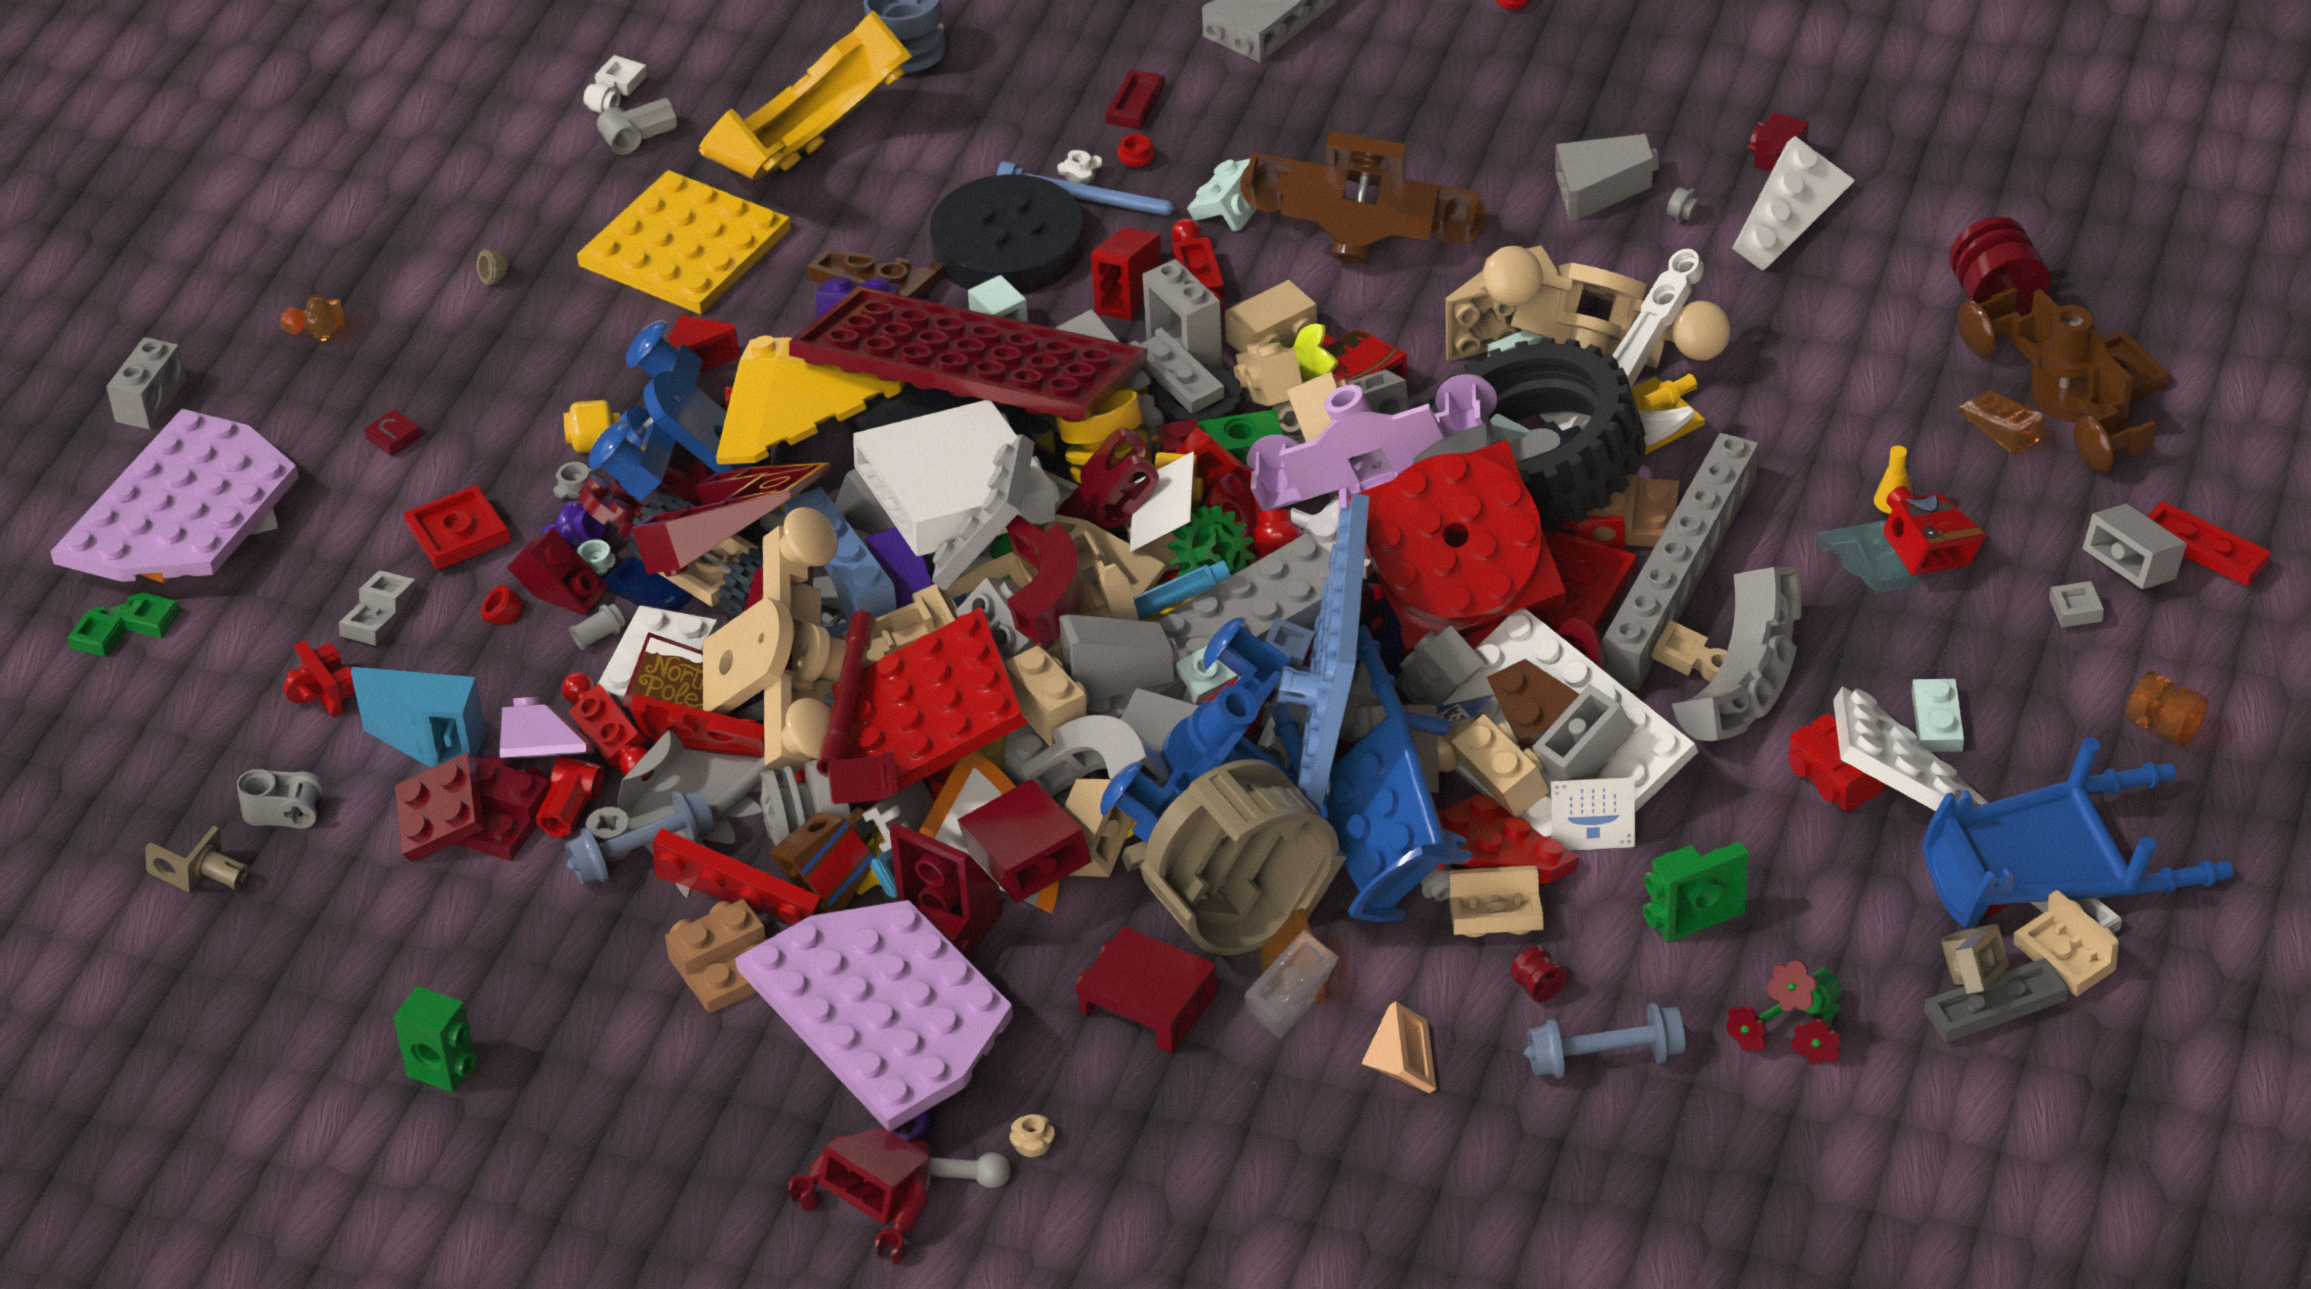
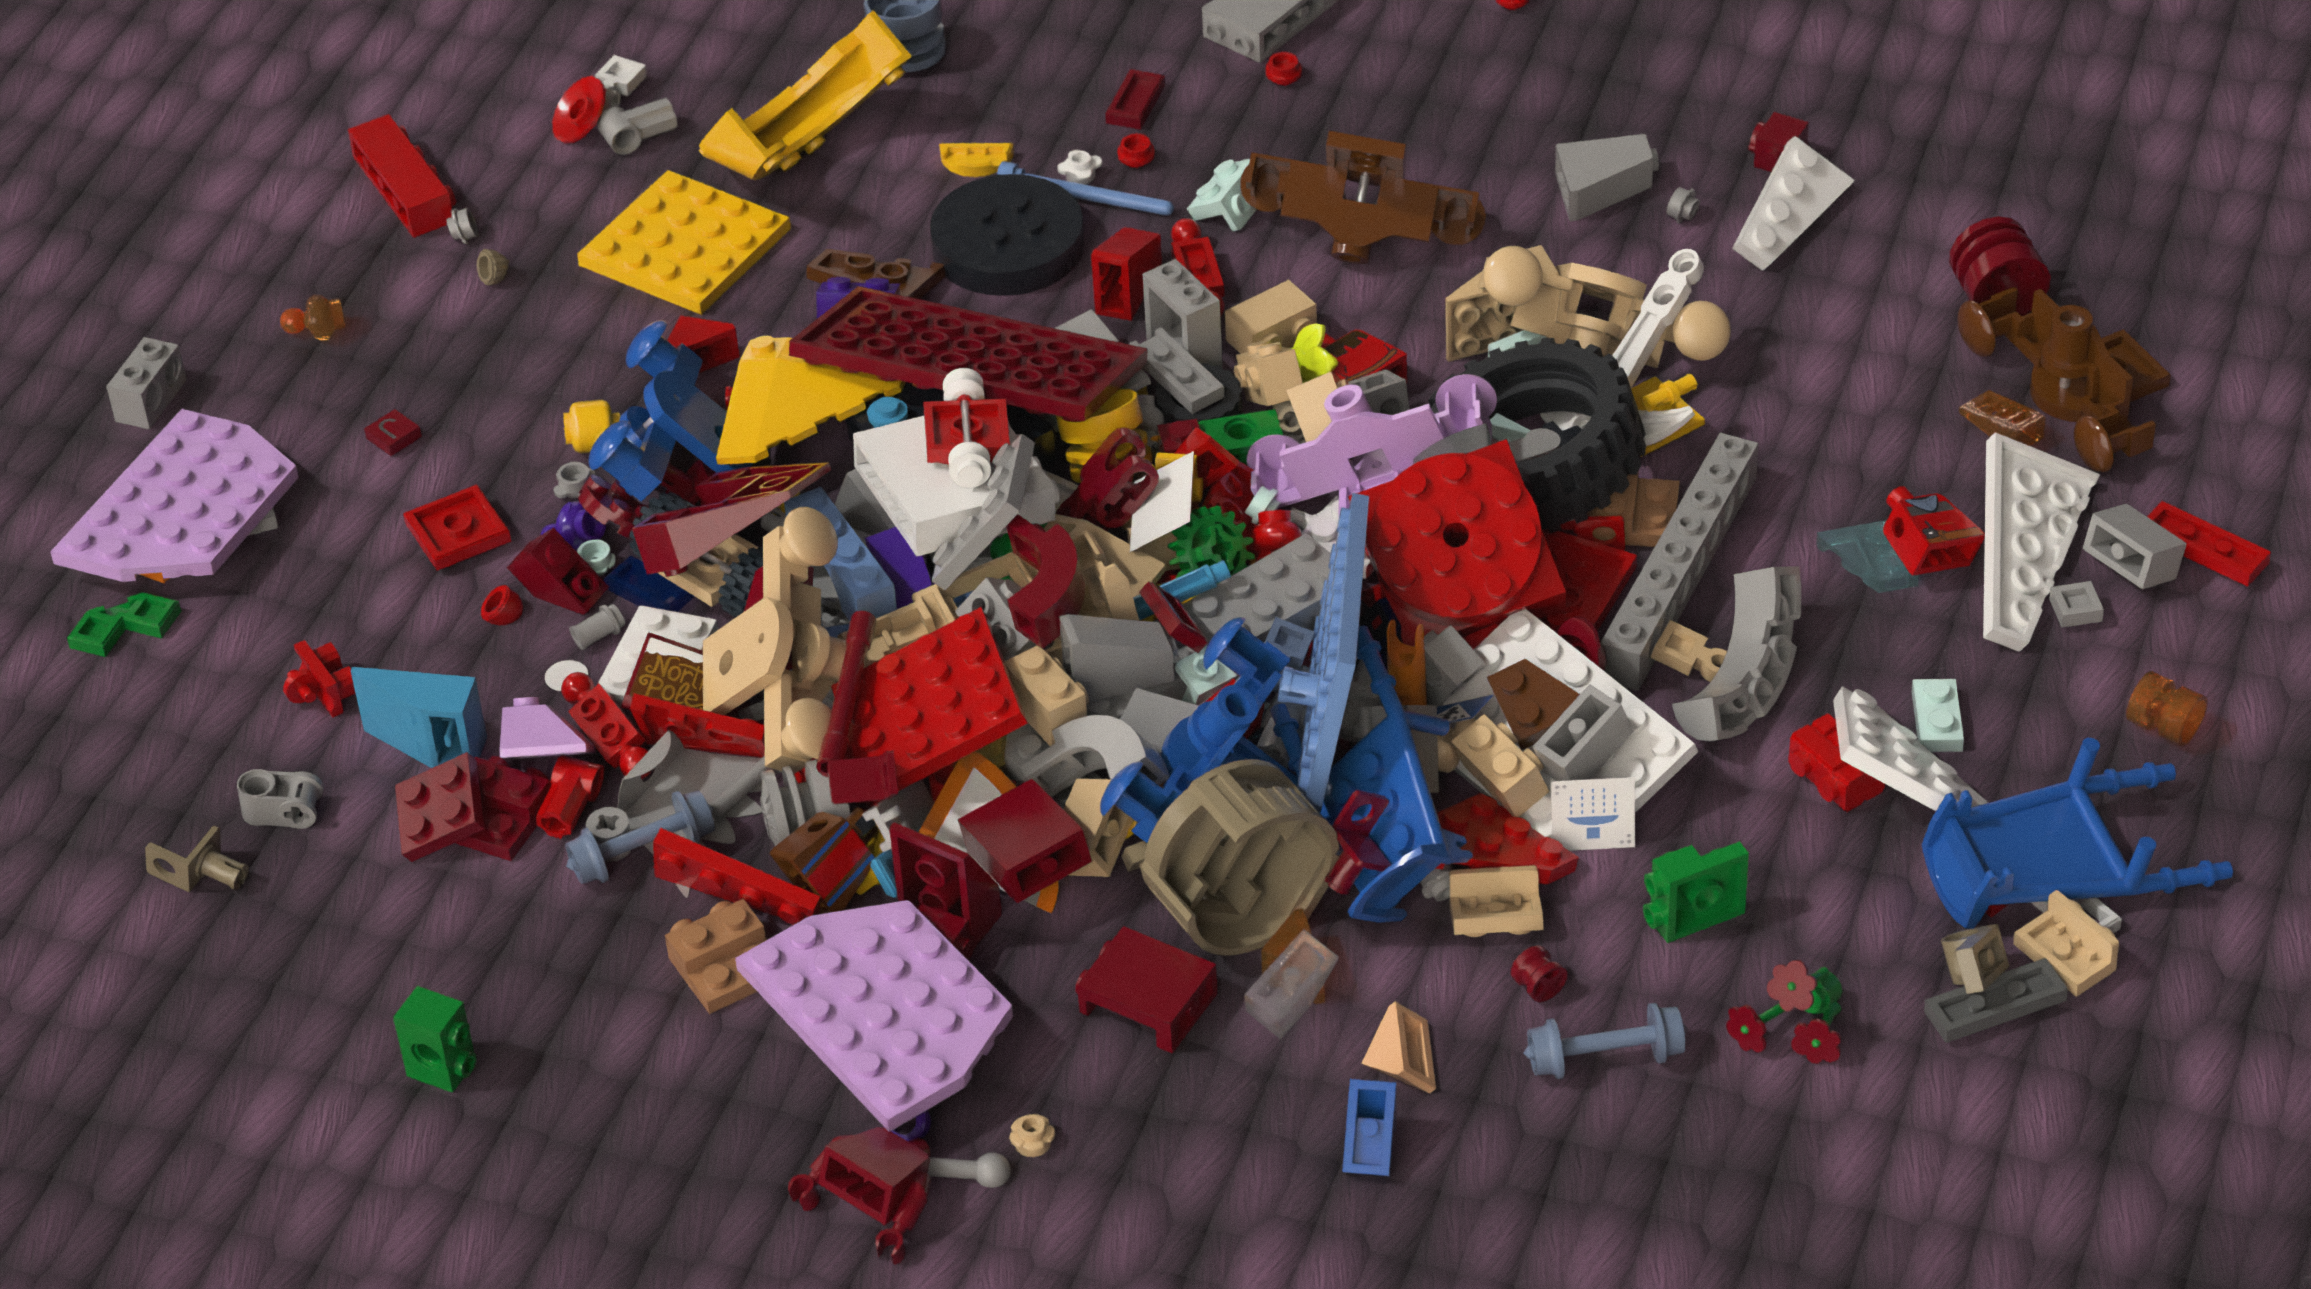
light grey slope [339,570,416,646] -> none
light aqua brick [968,275,1028,323] -> none
yellow cone [1874,446,1914,514] -> none
none -> red brick [348,114,456,238]
none -> light grey plate [447,208,478,244]
none -> white sticker [545,660,588,691]
none -> red dish [552,76,606,144]
none -> dark azure plate [867,397,908,428]
none -> plate [924,368,1010,488]
none -> yellow tile [939,143,1014,177]
none -> dark red tile [1139,581,1208,653]
none -> light aqua plate [1245,486,1281,525]
none -> red plate [1265,52,1302,85]
none -> dark red bracket [1324,790,1391,894]
none -> blue slope [1342,1079,1397,1176]
none -> orange piece [1387,619,1427,705]
none -> white wing [1983,432,2100,652]

